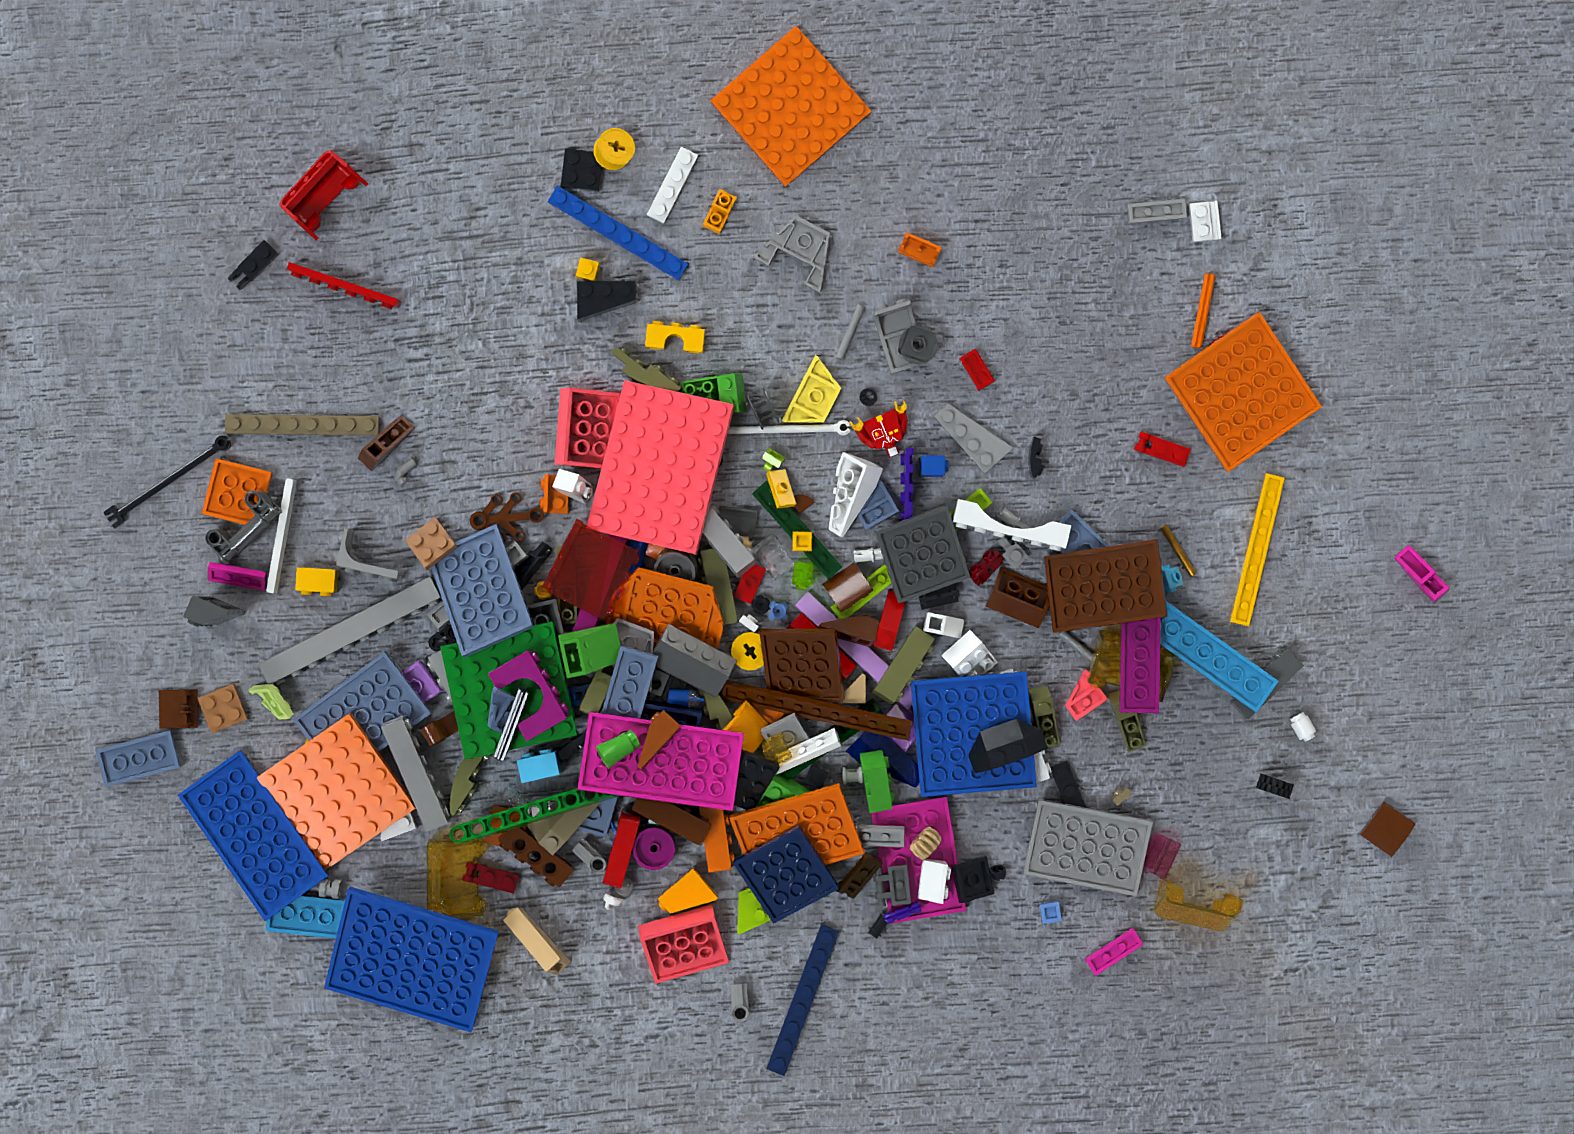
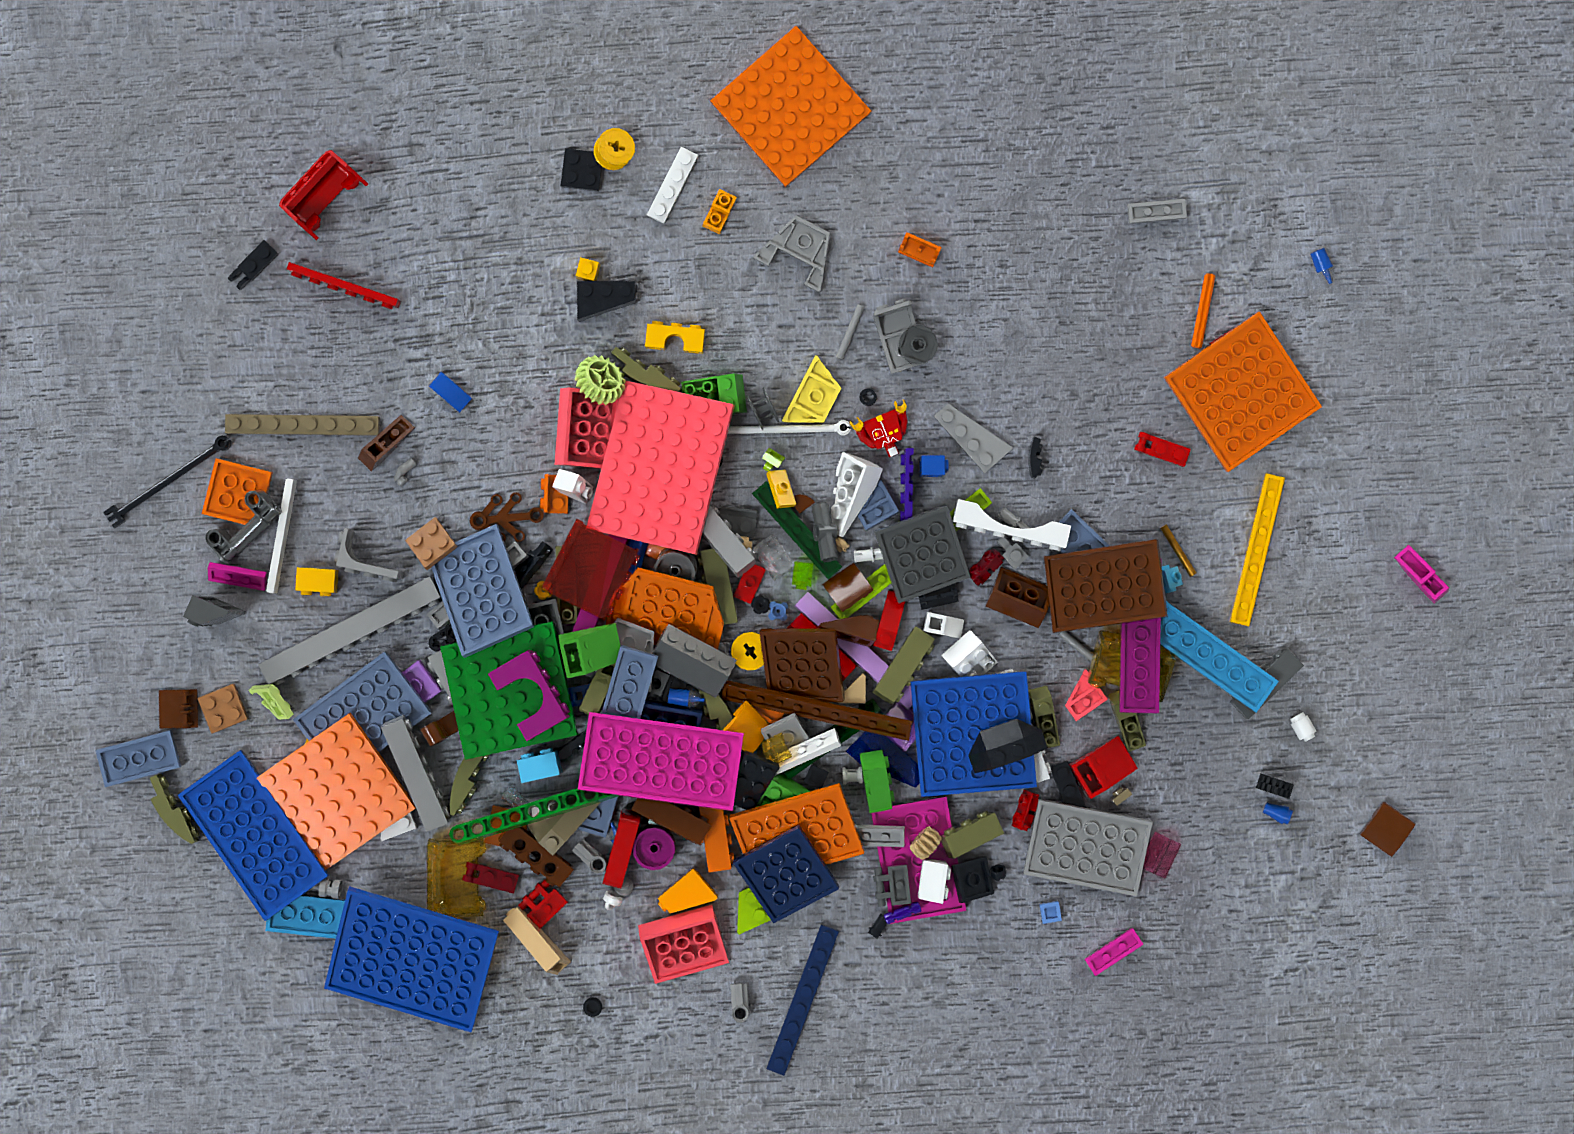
sand blue wing [488,686,516,734] -> none
axle [494,688,529,761] -> none
blue plate [547,185,688,281] -> none
bright green plant [595,730,641,769] -> none
dark orange slope [638,710,681,771] -> none
white plate [739,615,759,632] -> none
yellow tile [792,532,812,551] -> none
dark brown plate [836,852,883,899] -> none
red plate [959,348,995,391] -> none
clear yellow windscreen [1154,878,1243,931] -> none
white plate [1189,201,1221,243] -> none
none -> olive slope [150,774,199,844]
none -> blue slope [429,372,472,413]
none -> red plate [518,879,568,929]
none -> yellowish green gear [574,355,626,405]
none -> black plate [583,997,602,1017]
none -> dark grey piece [812,502,839,562]
none -> tan plate [835,536,850,553]
none -> olive brick [941,810,1004,859]
none -> red hinge [1011,789,1039,831]
none -> red slope [1069,735,1138,799]
none -> blue cone [1263,802,1293,825]
none -> blue piece [1310,248,1335,284]

